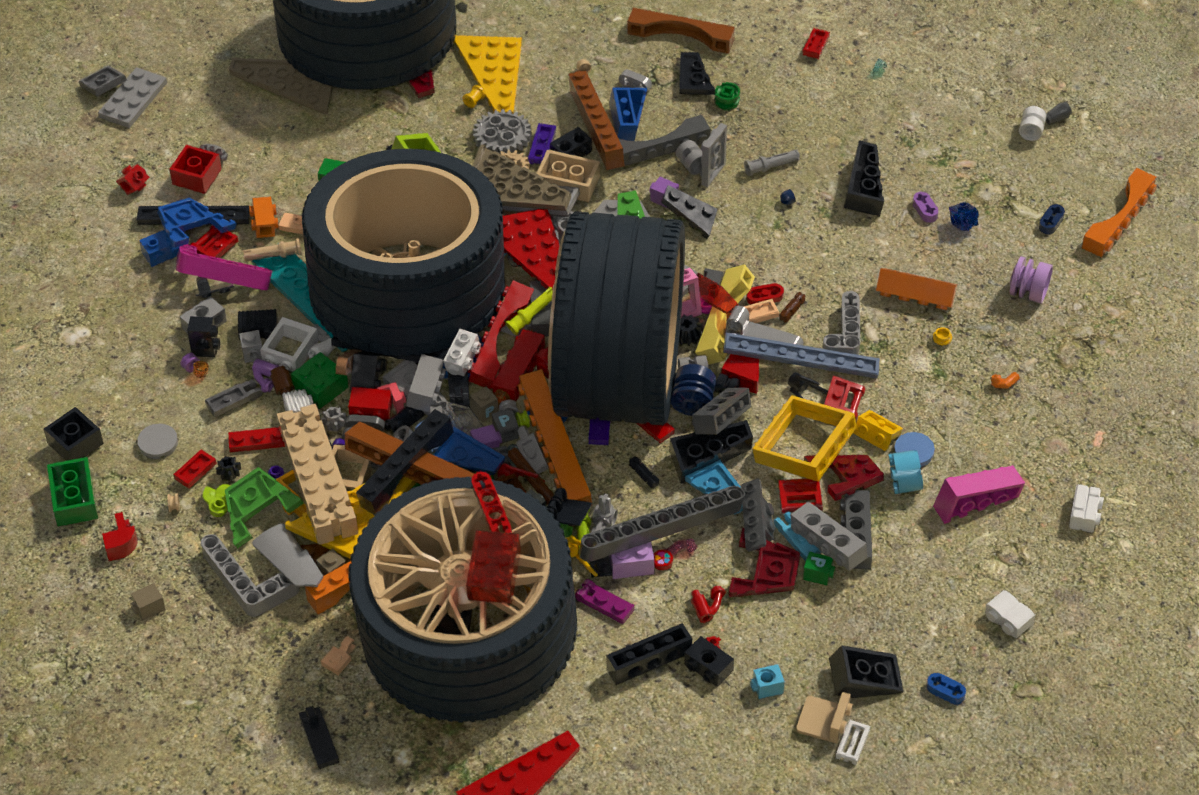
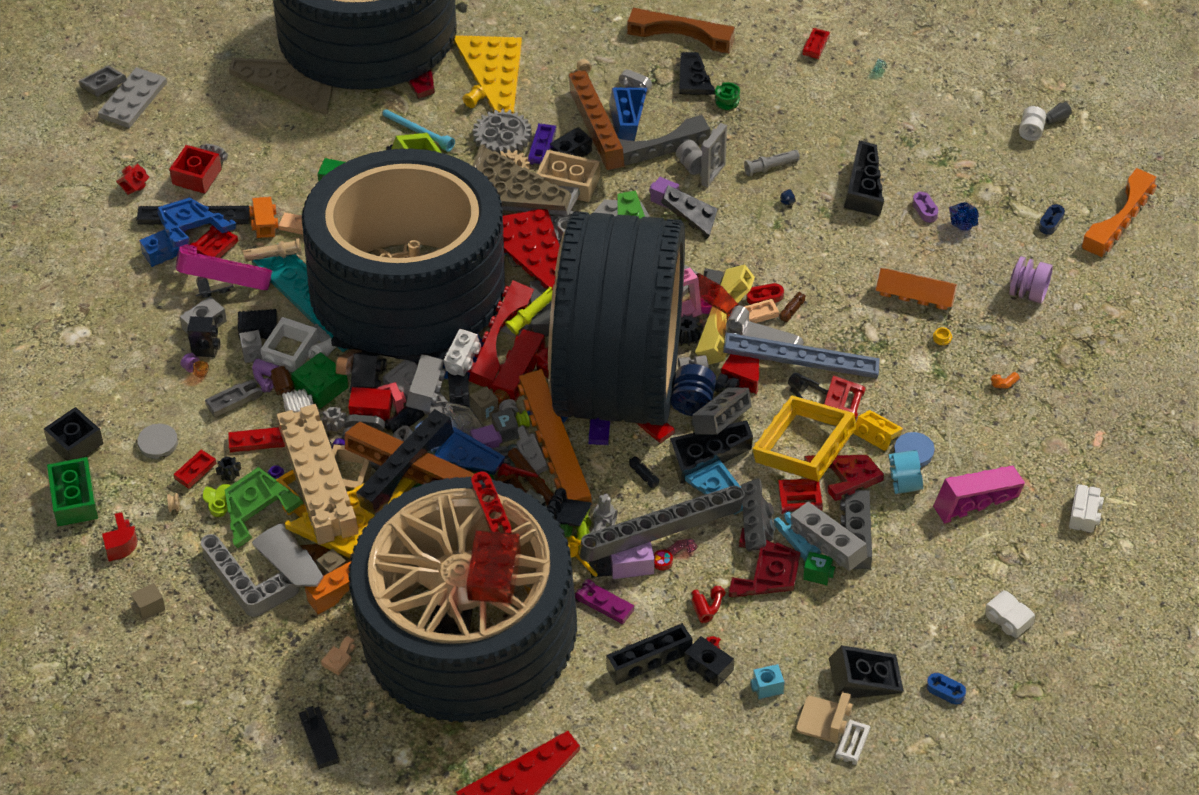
light grey beam [822,291,860,355] -> none
none -> medium azure piece [382,109,455,152]

